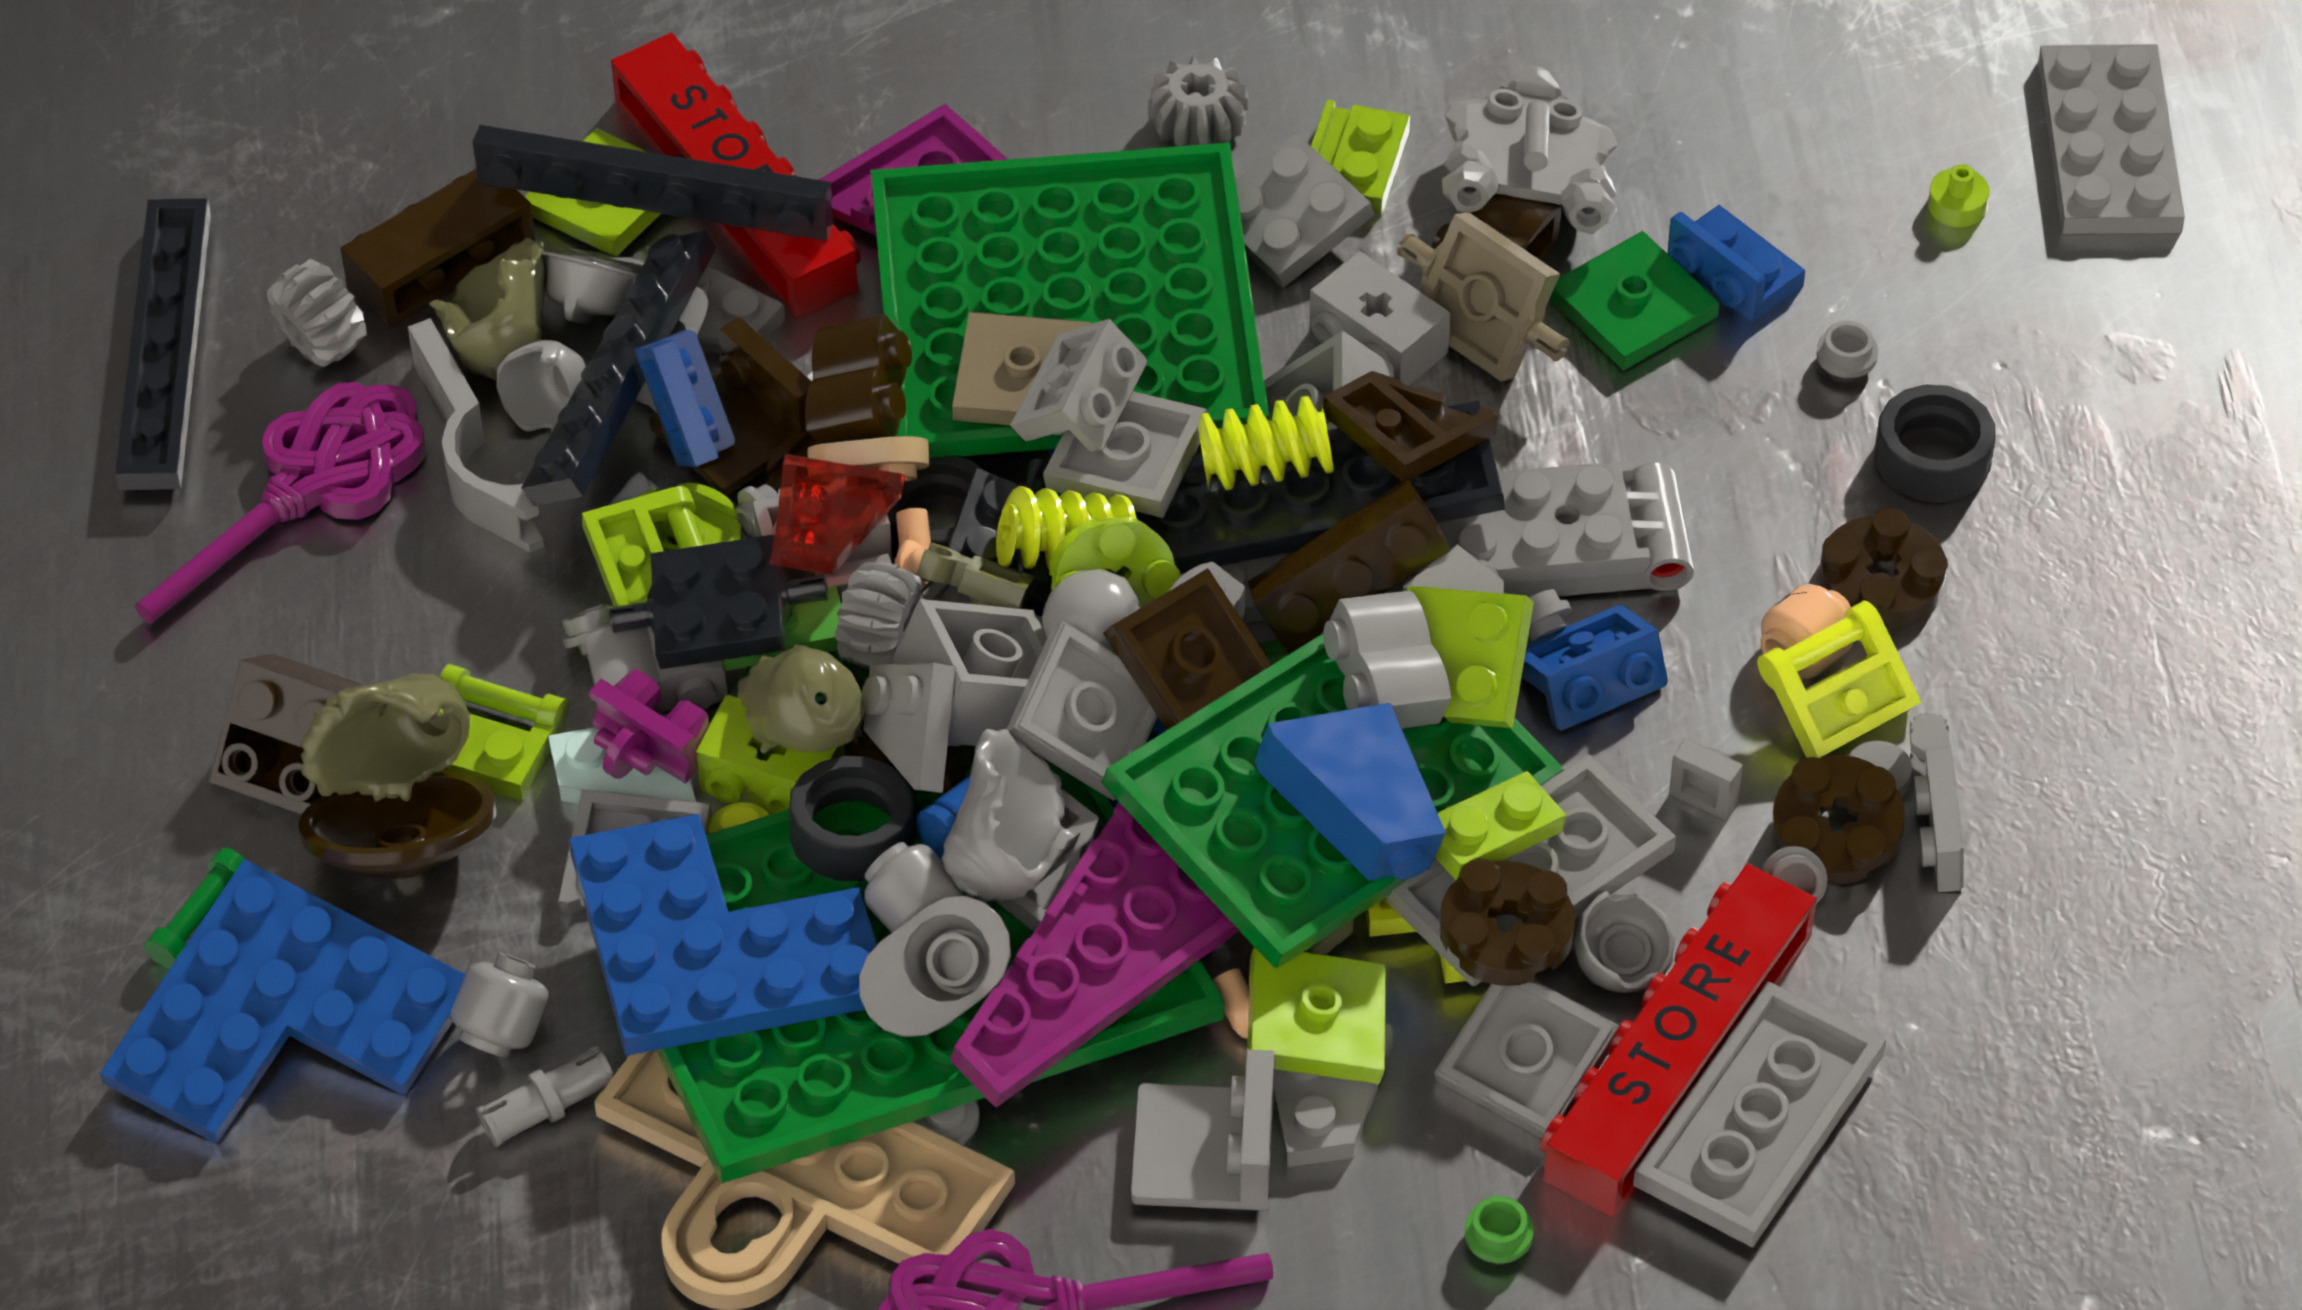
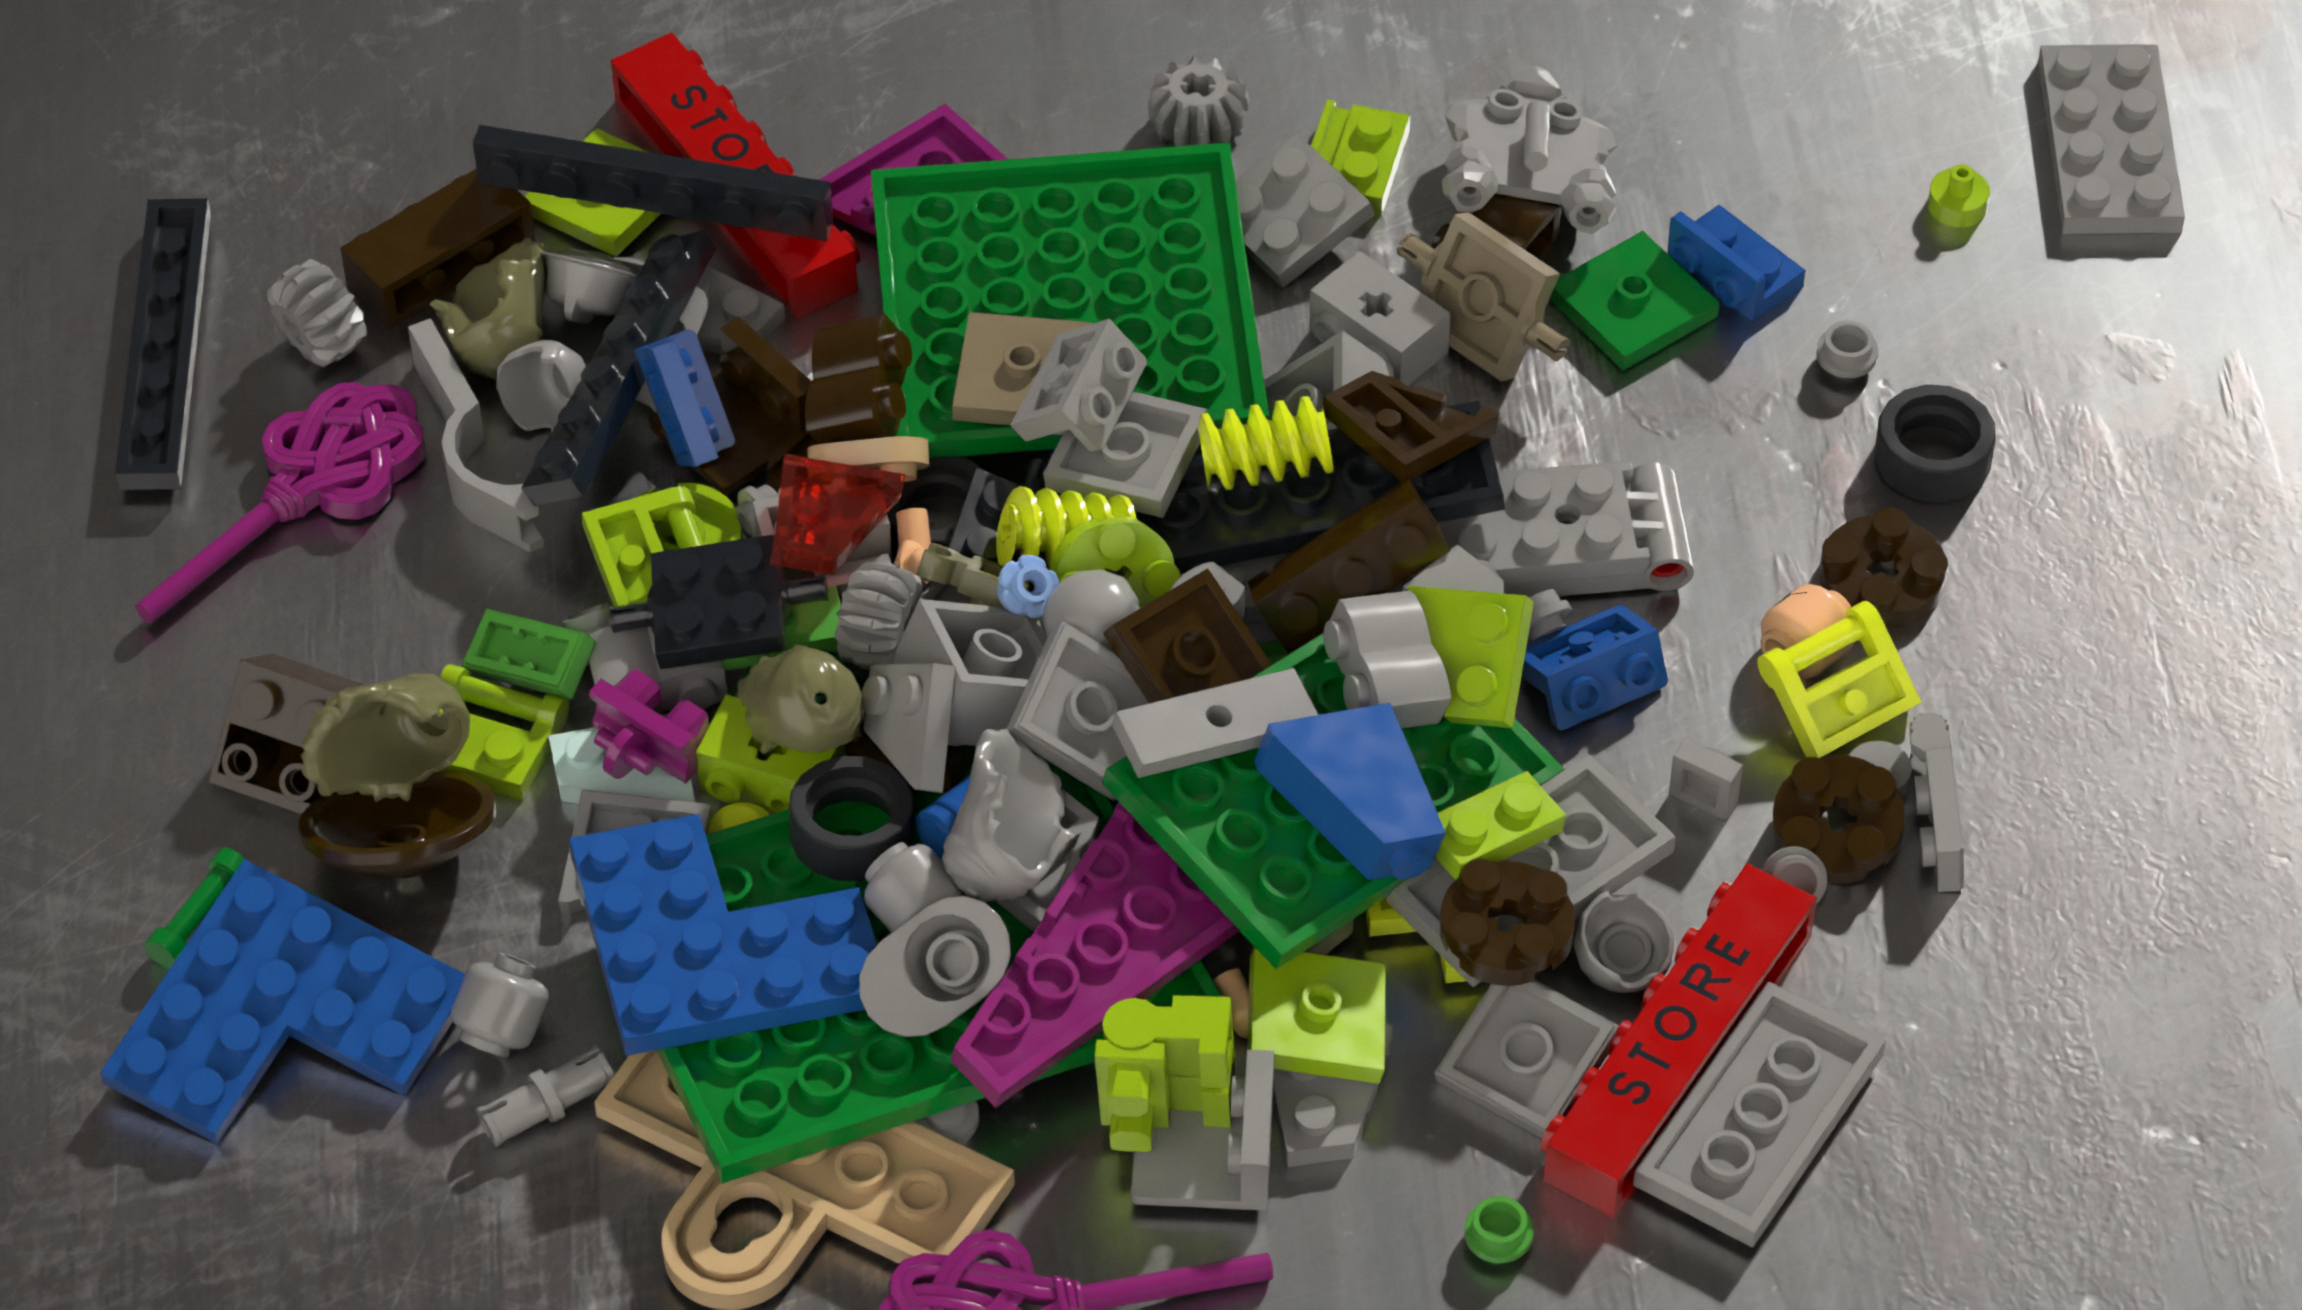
none -> bright green plate [461,609,597,700]
none -> light blue plate [997,555,1059,618]
none -> lime hips [1095,995,1236,1152]
none -> light grey tile [1112,668,1318,778]

